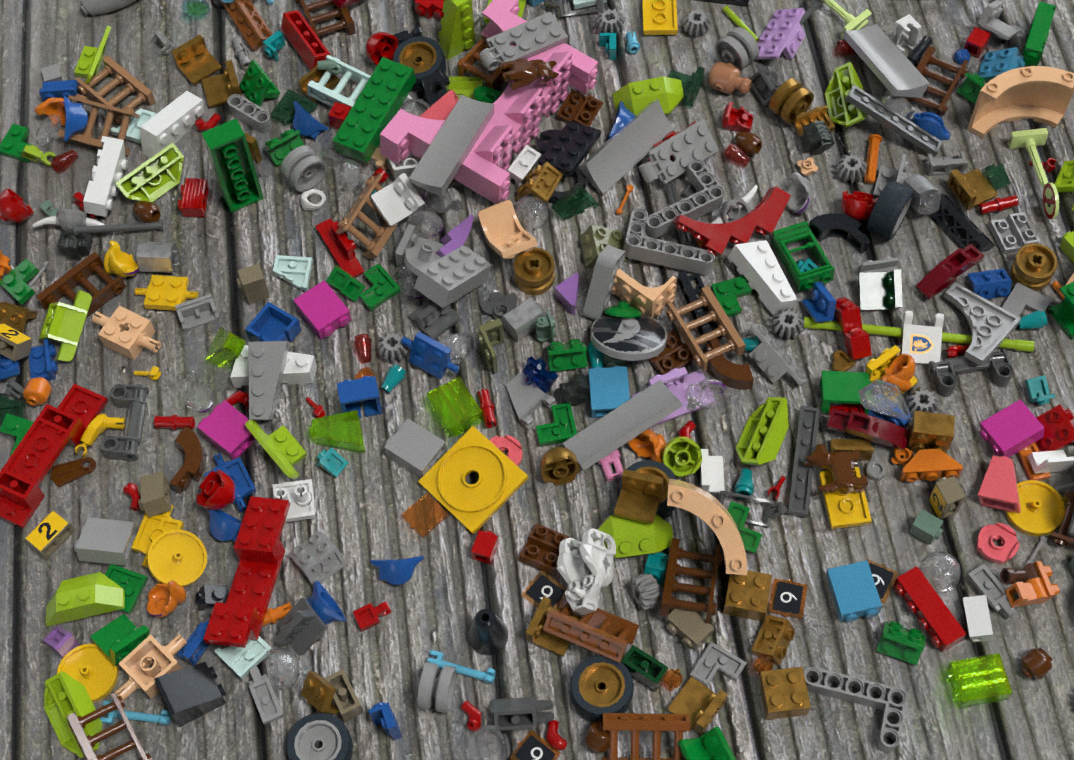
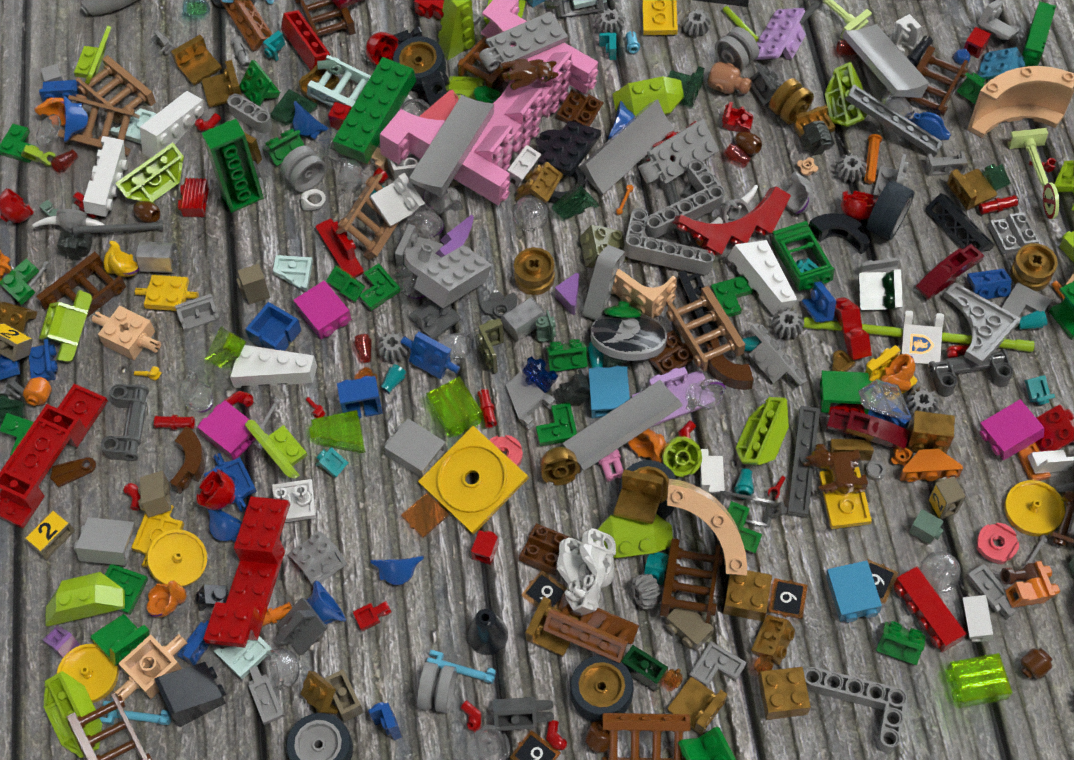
yellow arm [75,414,125,458] -> none
light grey wedge [248,341,291,421] -> none
light nougat bracket [477,200,538,259] -> none
piece [903,174,942,215] -> none
coral slope [978,455,1021,514] -> none

